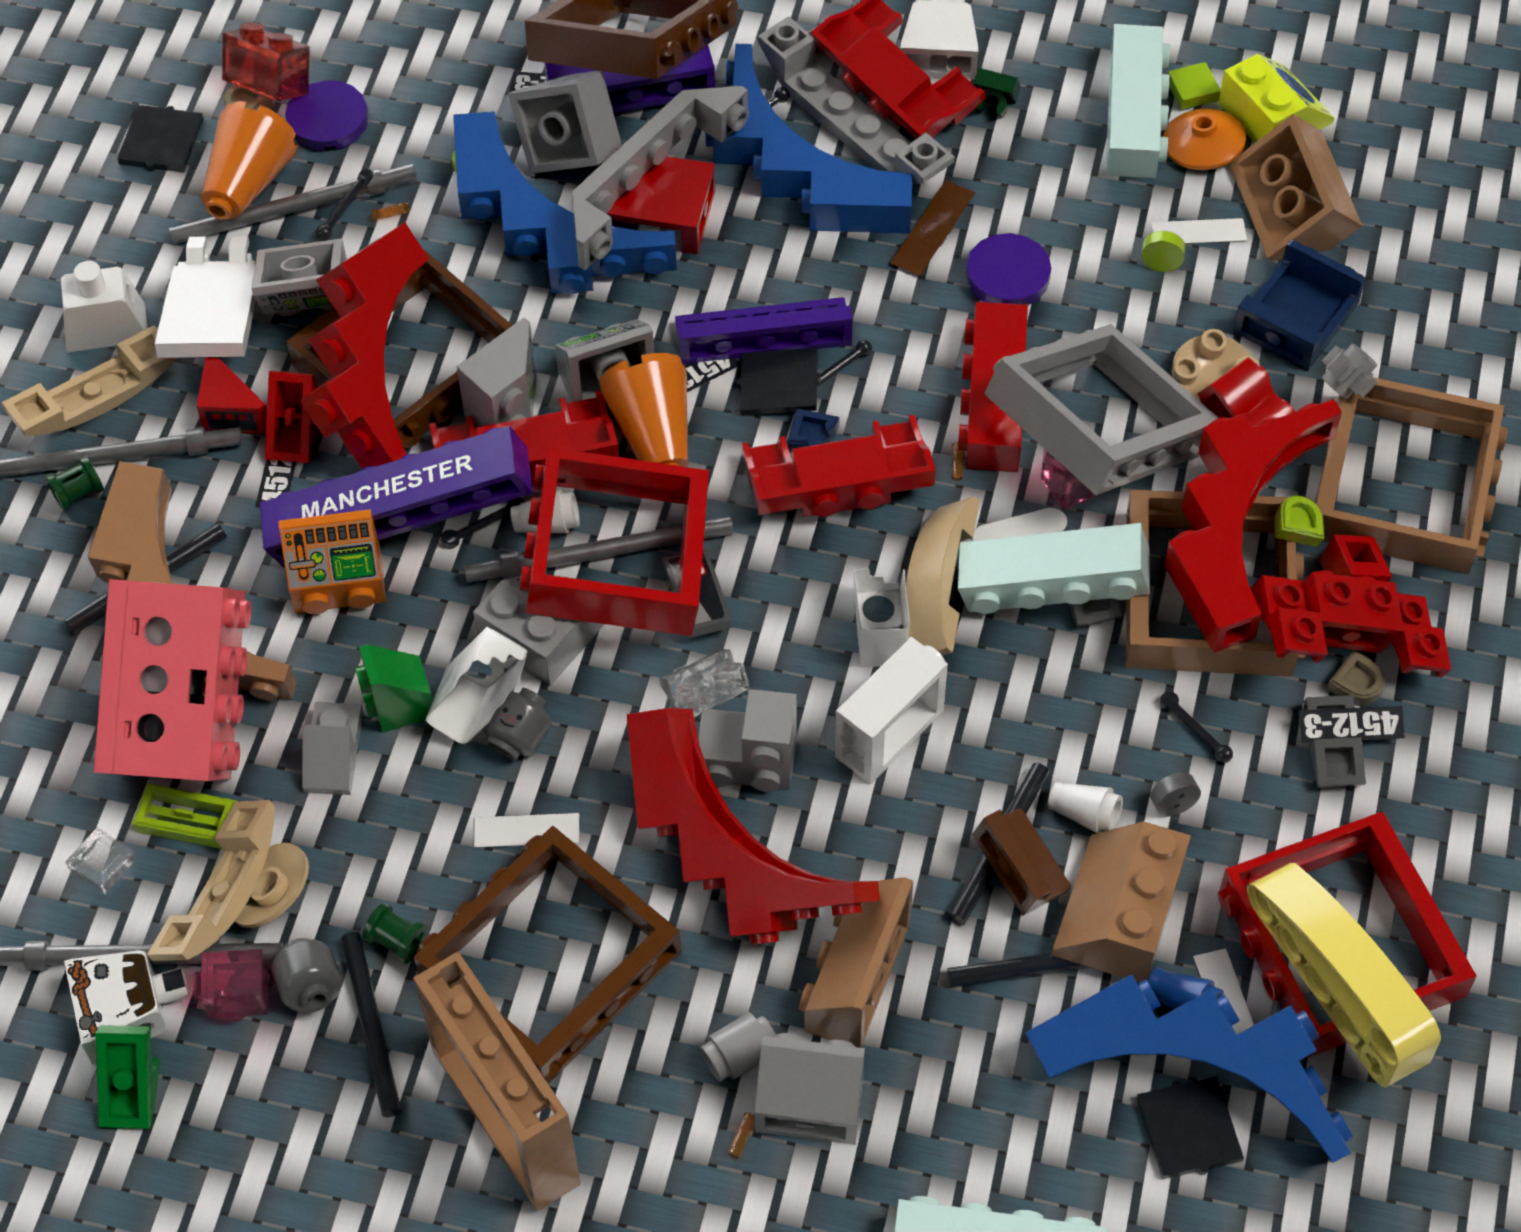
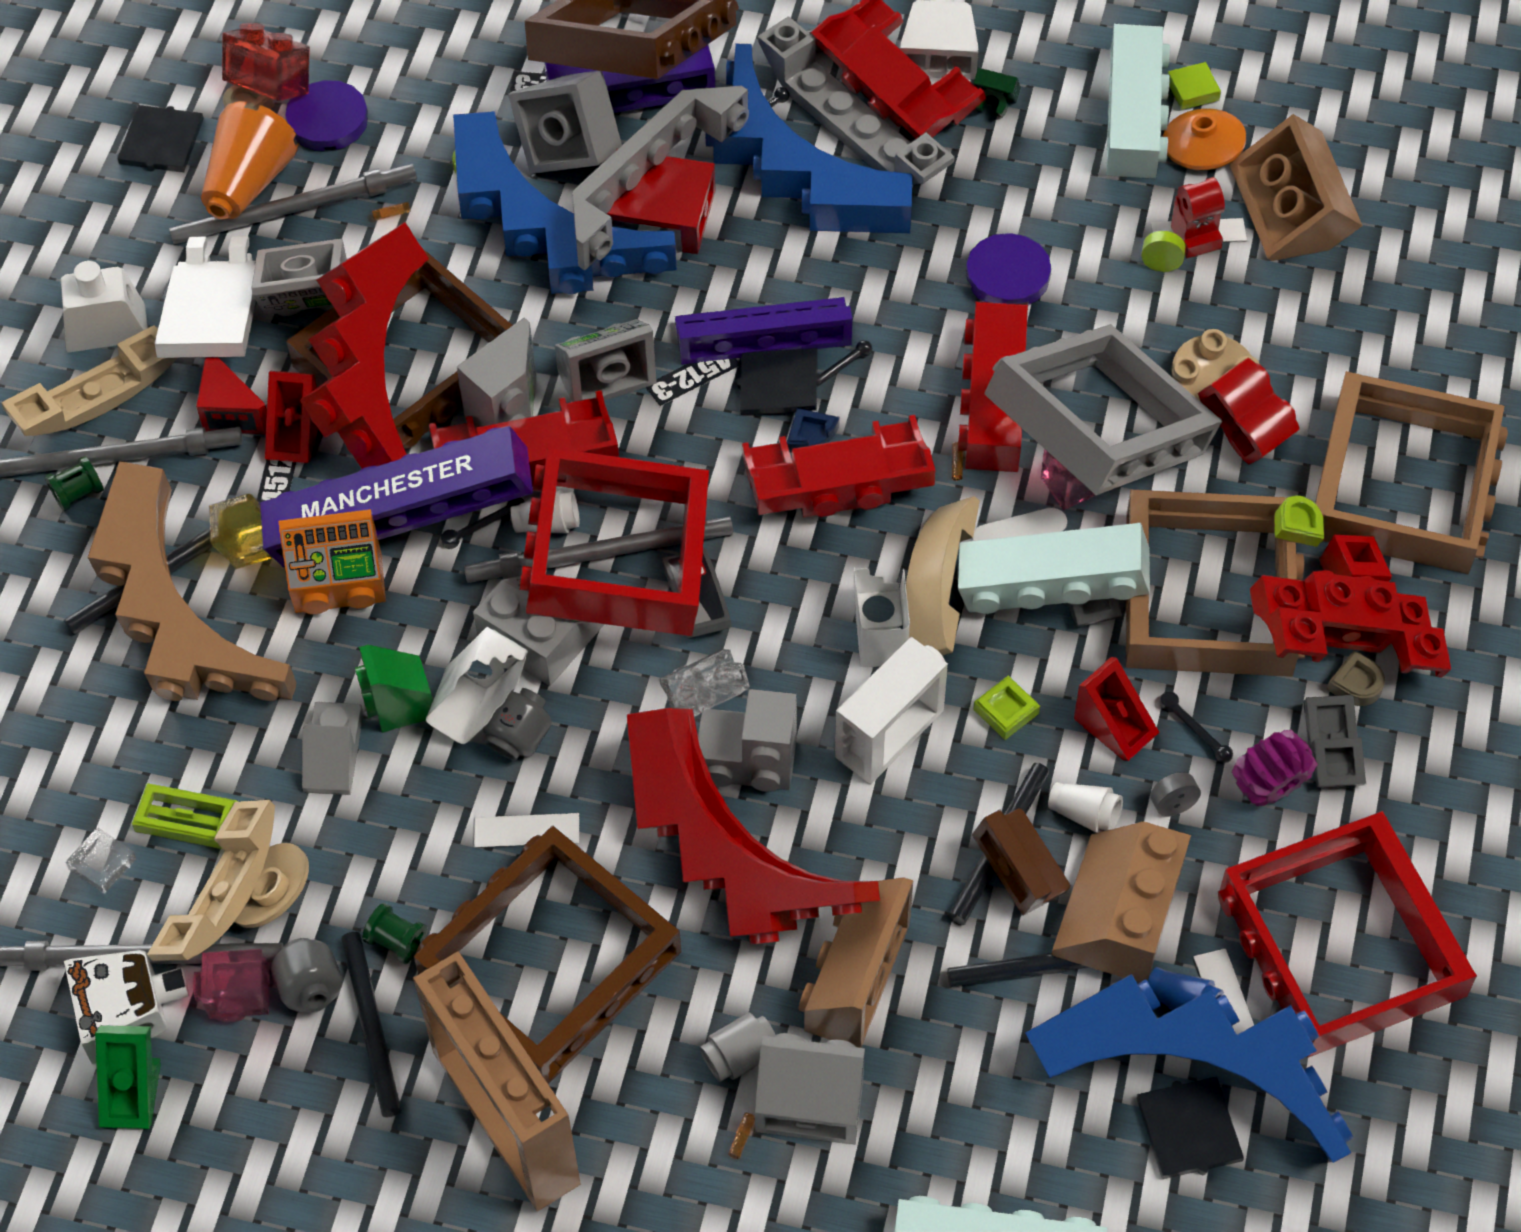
coral piece [94,579,251,781] -> none
black hinge [316,167,374,241] -> none
orange cone [599,353,688,467] -> none
reddish brown piece [890,180,976,276] -> none
red arch [1165,398,1342,653] -> none
neon yellow slope [1218,54,1335,143] -> none
dark blue panel [1233,240,1365,371] -> none
light yellow beam [1247,863,1441,1088] -> none
sticker [1299,706,1405,743] -> none
light grey gear [1322,343,1378,399] -> none
none -> clear yellow panel [209,494,272,569]
none -> lime tile [973,675,1040,740]
none -> red slope [1074,657,1160,761]
none -> red leg [1171,177,1225,258]
none -> magenta gear [1231,730,1317,806]

